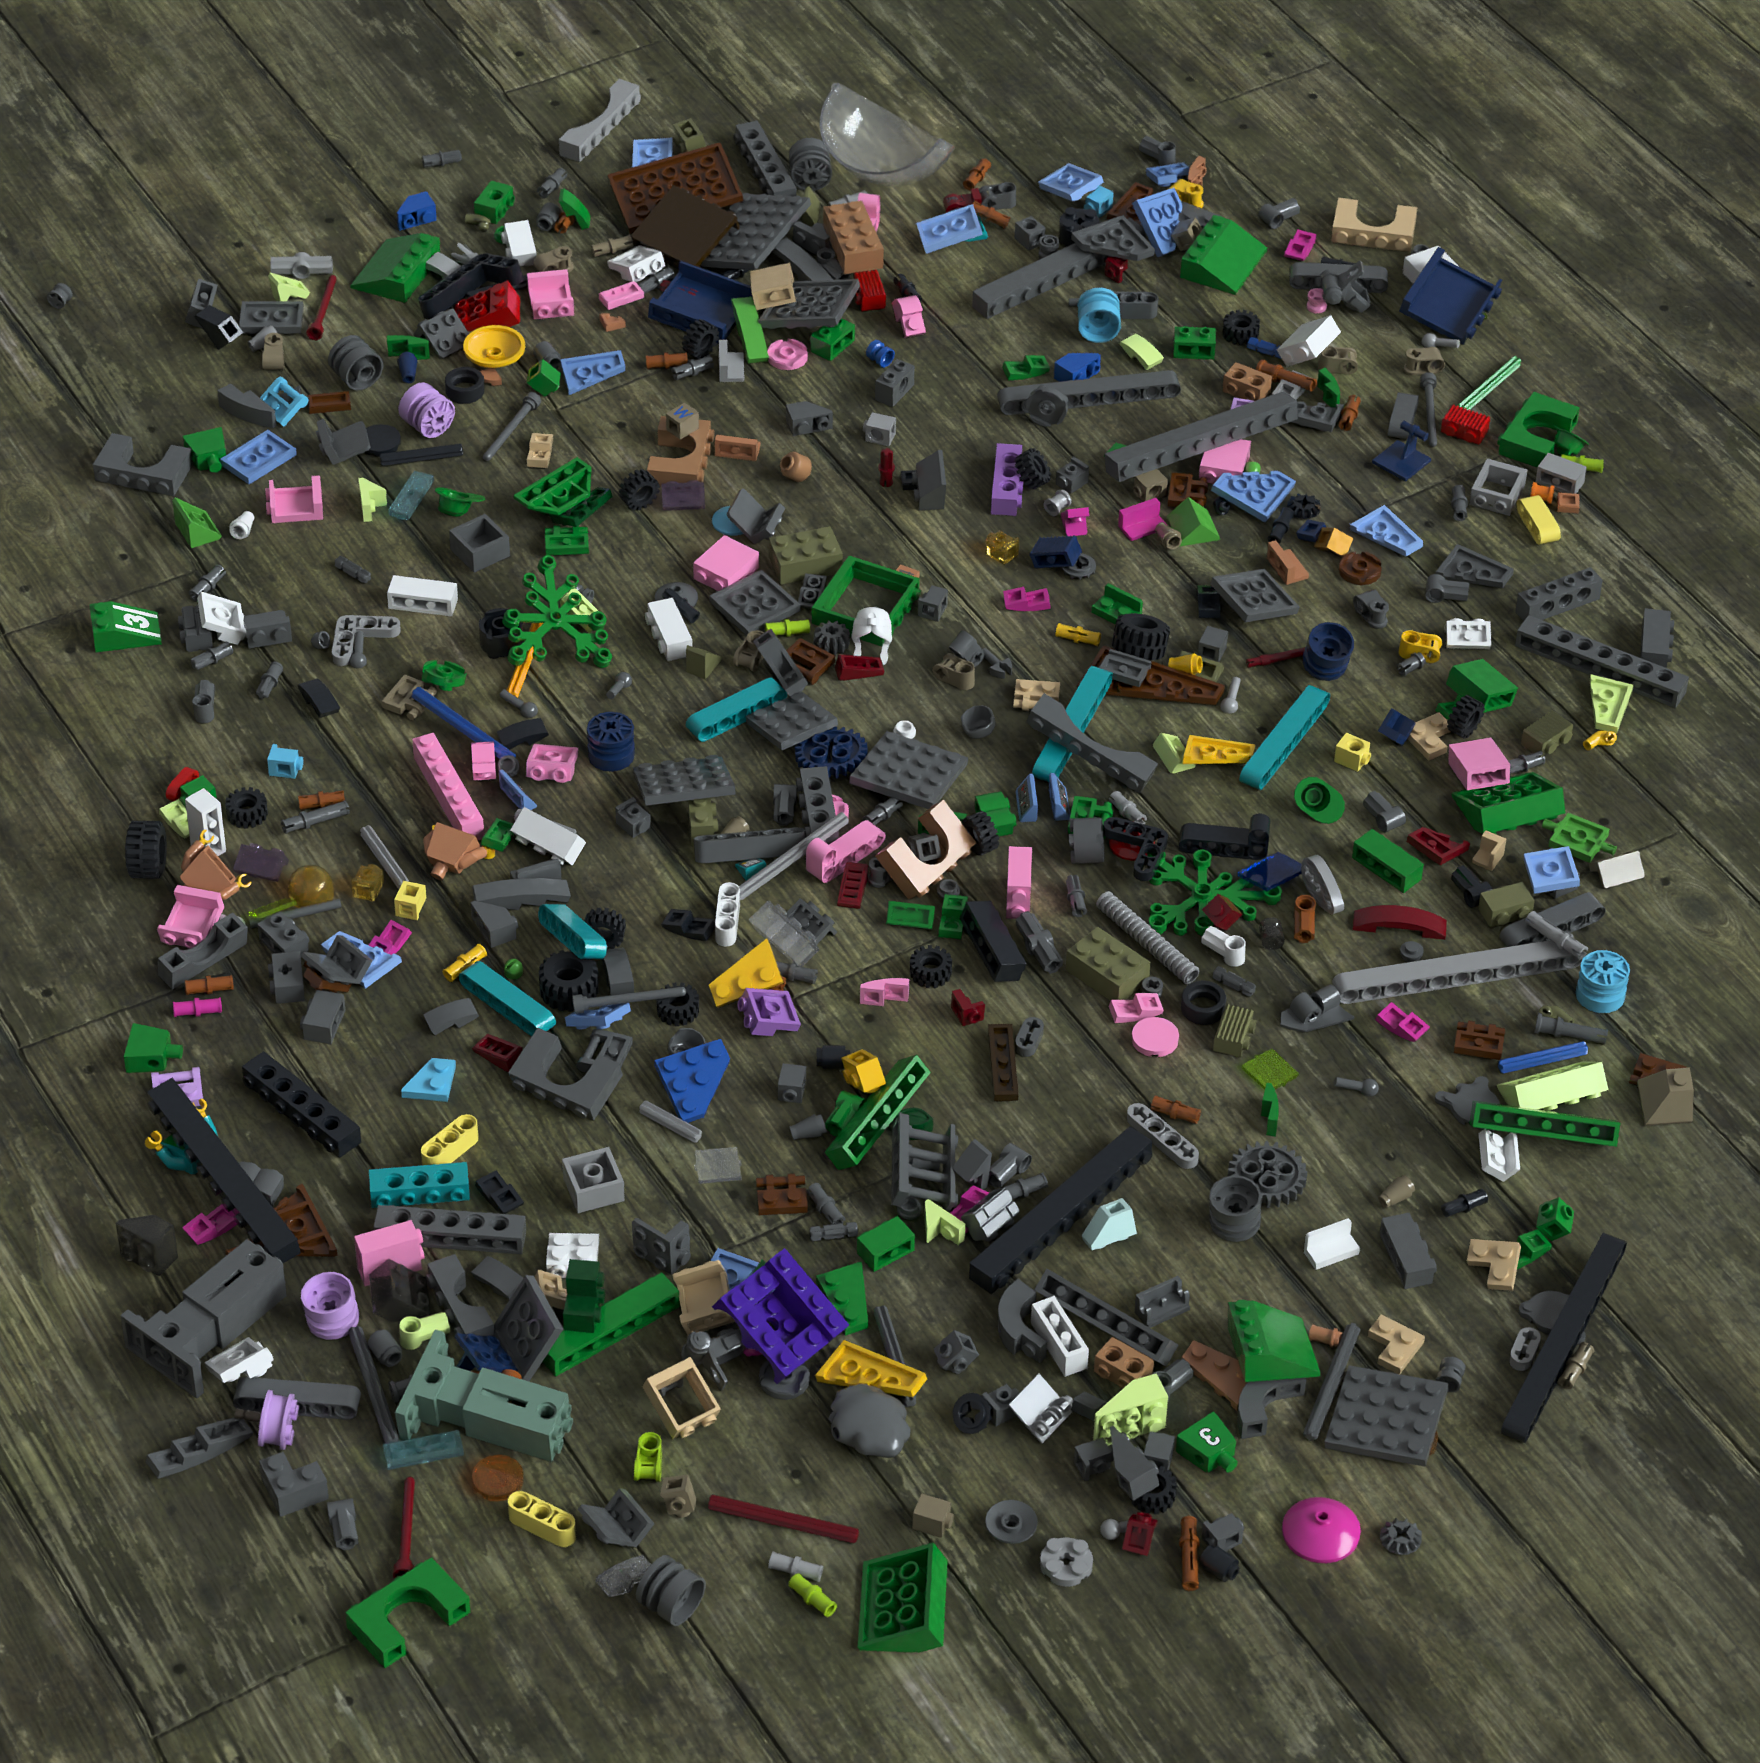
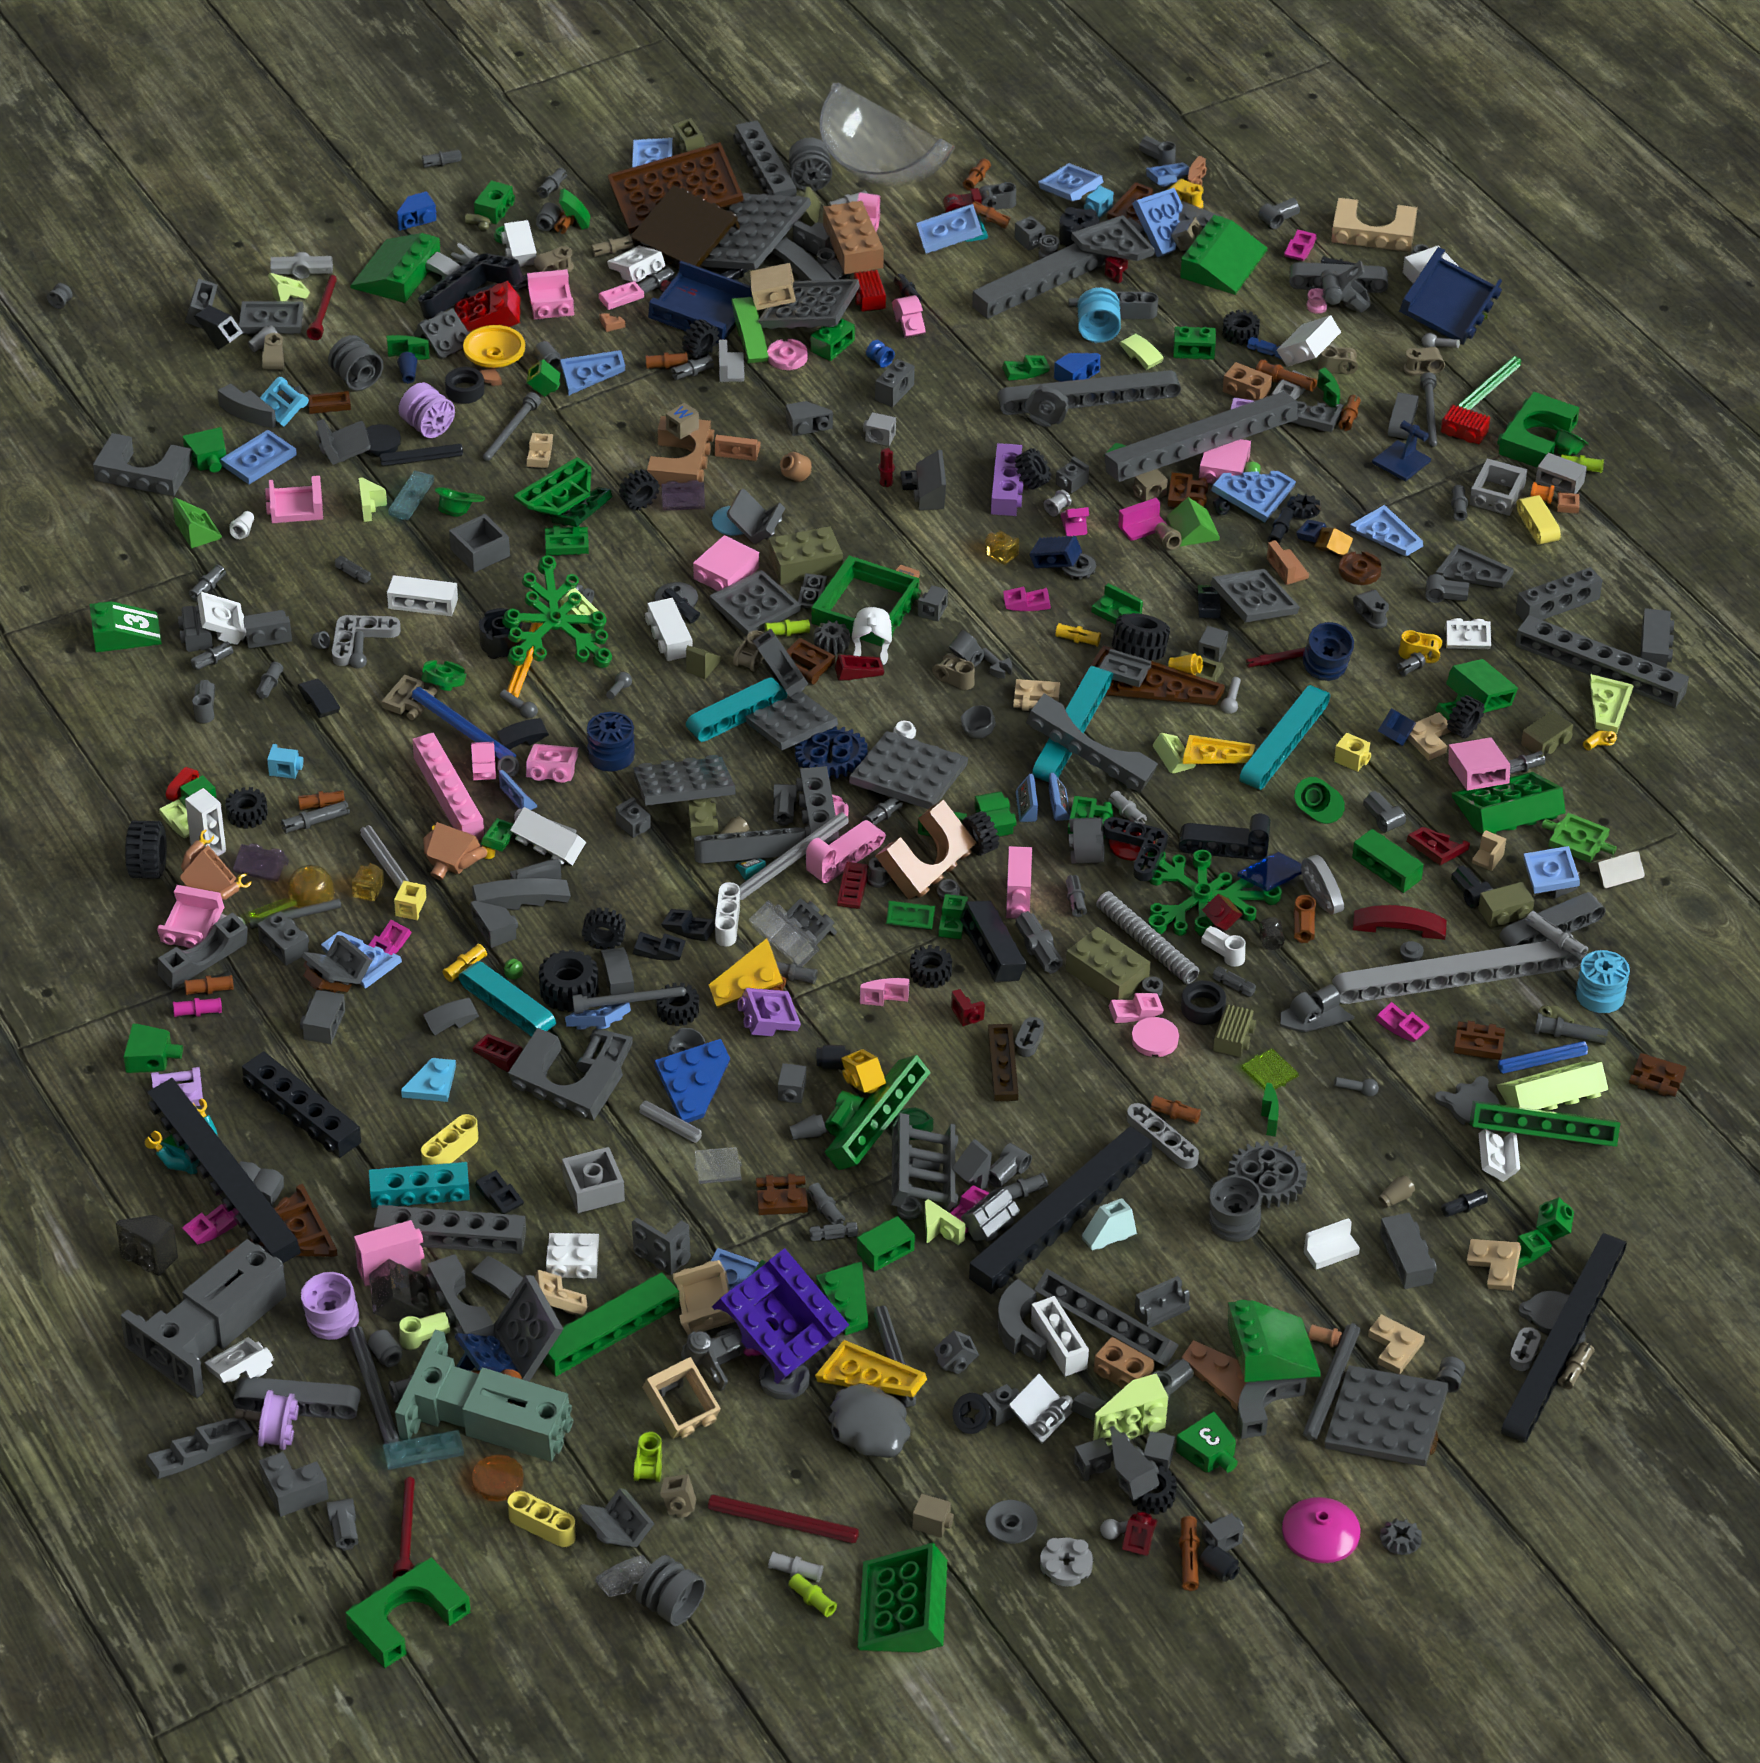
dark grey brick [268,951,305,1004] -> none
teal beam [538,904,607,959] -> none
light grey arch [559,79,641,162] -> none
dark green brick [563,1259,605,1333] -> none
dark grey brick [908,833,942,862] -> none
dark tan slope [1637,1067,1694,1126] -> none
none -> black slope [632,932,686,960]

